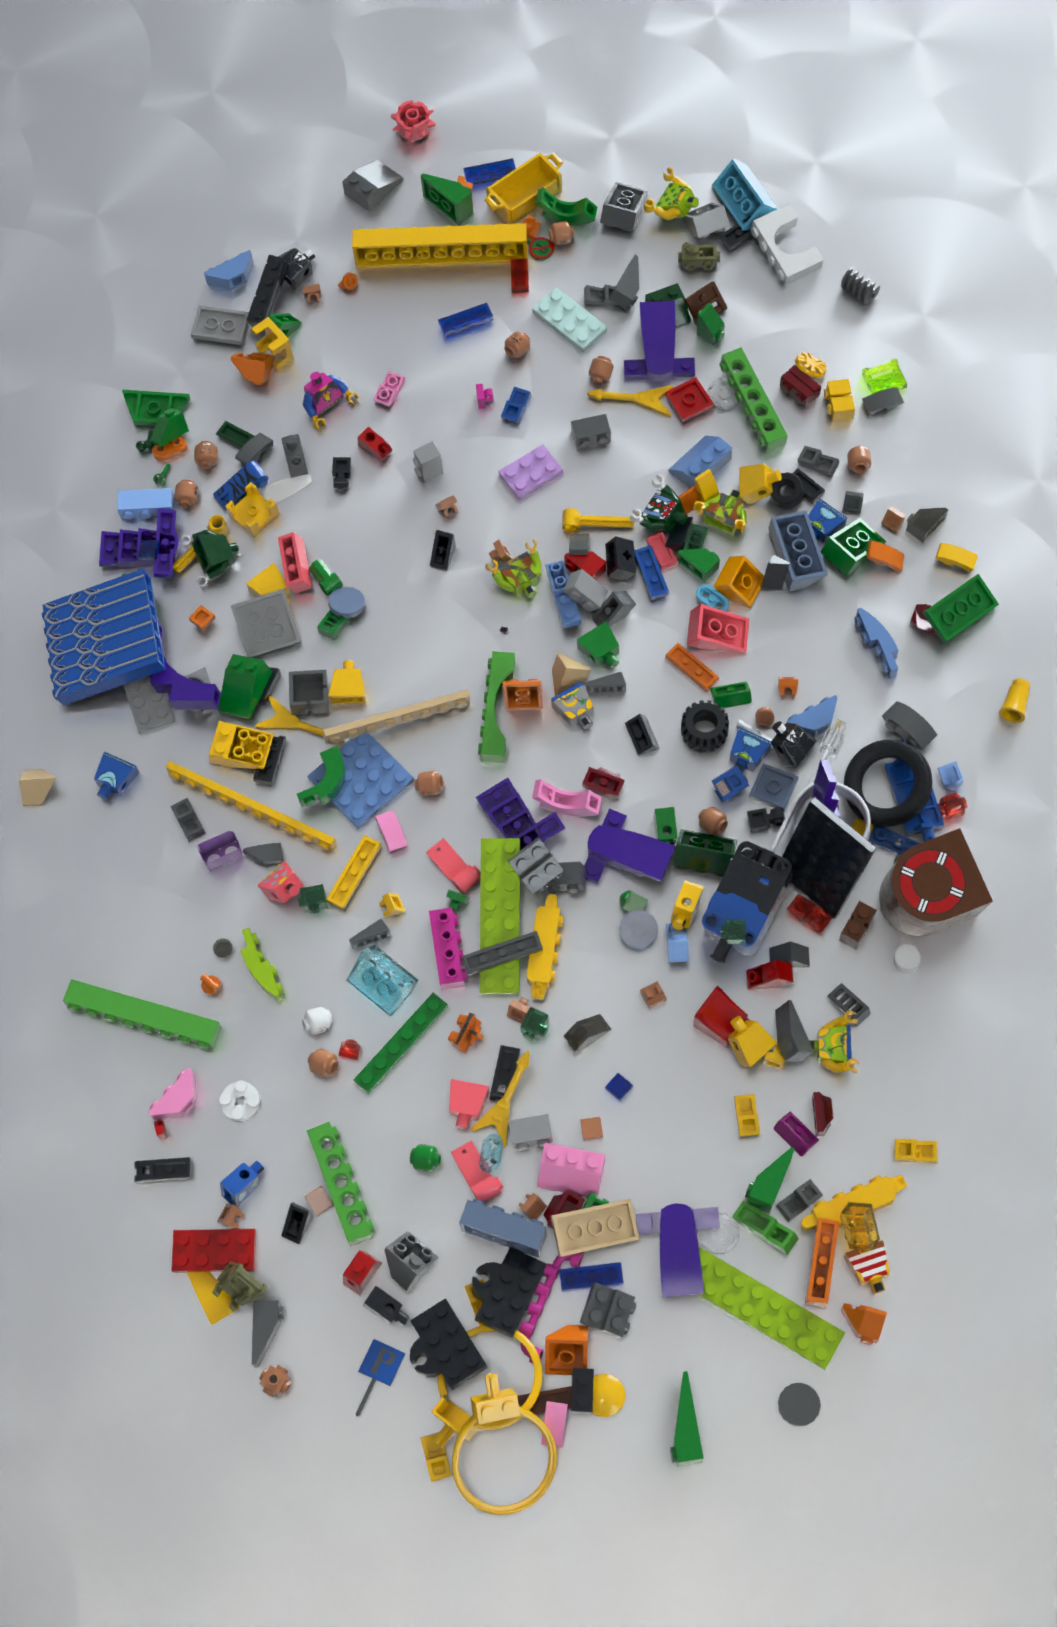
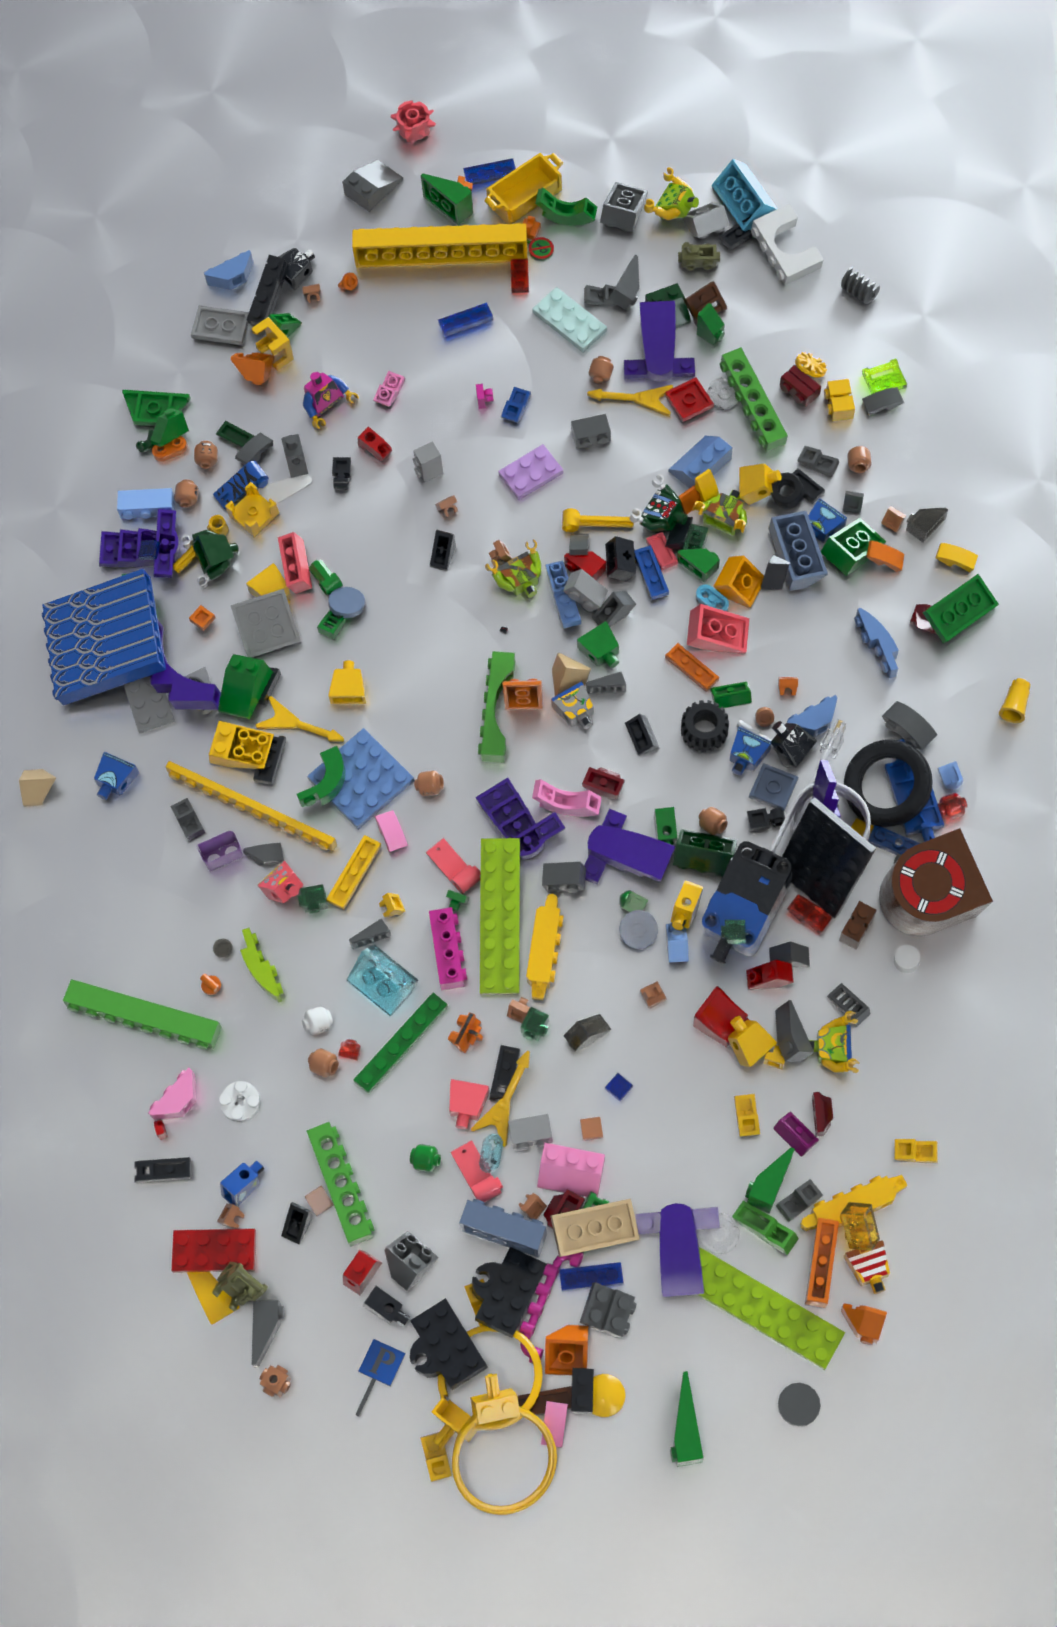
green hand [153,464,171,486] -> none
dark grey piece [289,670,329,715] -> none
tan plate [323,689,470,744] -> none
dark grey tile [462,931,543,976] -> none
nougat head [504,332,530,358] -> none
plate [508,837,564,894] -> none
nougat head [549,221,575,246] -> none
blue piece [711,765,749,802] -> none

